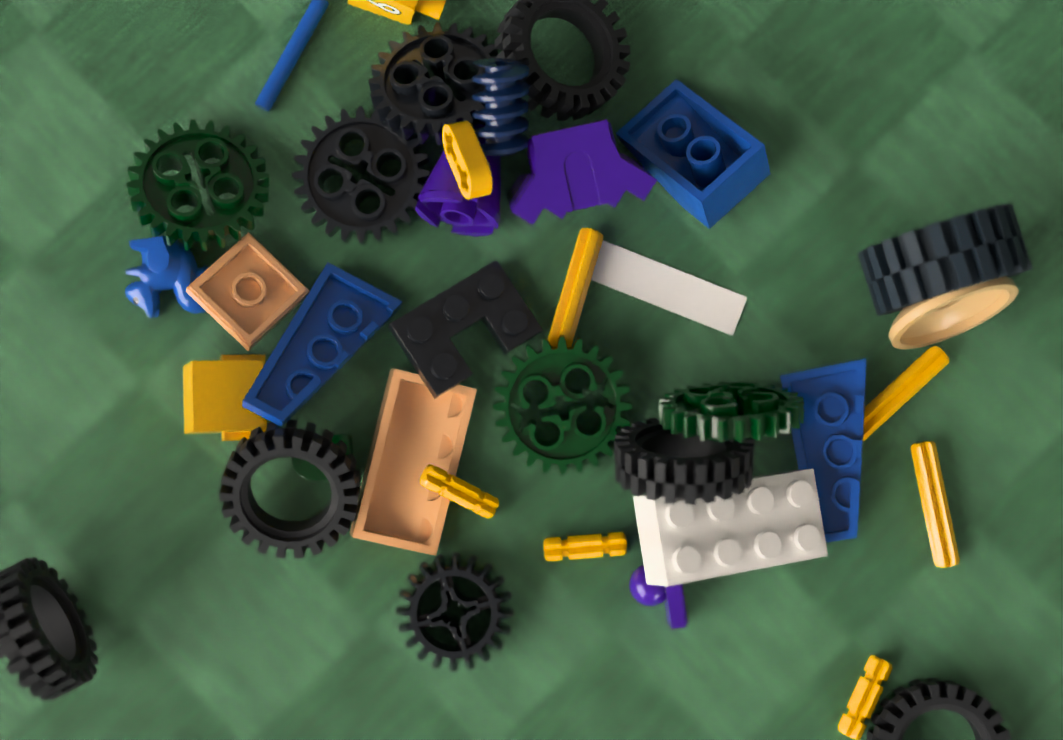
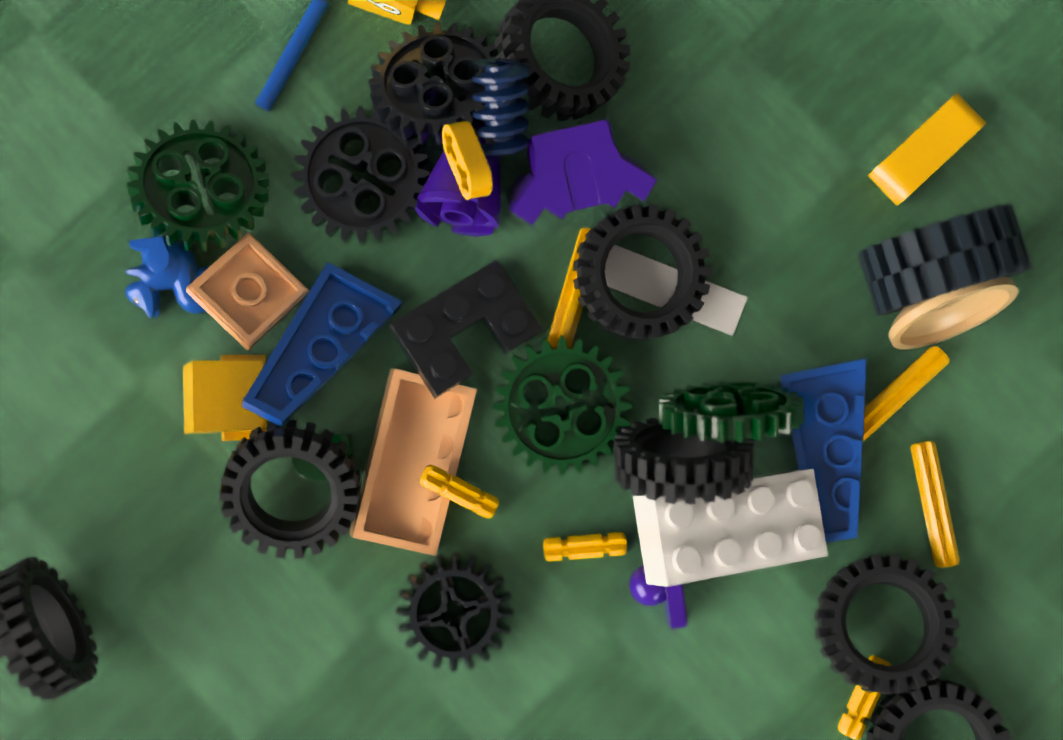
blue slope [616,79,771,229] -> none
none -> black tyre [573,204,712,341]
none -> black tyre [814,554,959,694]
none -> yellow beam [867,92,987,206]

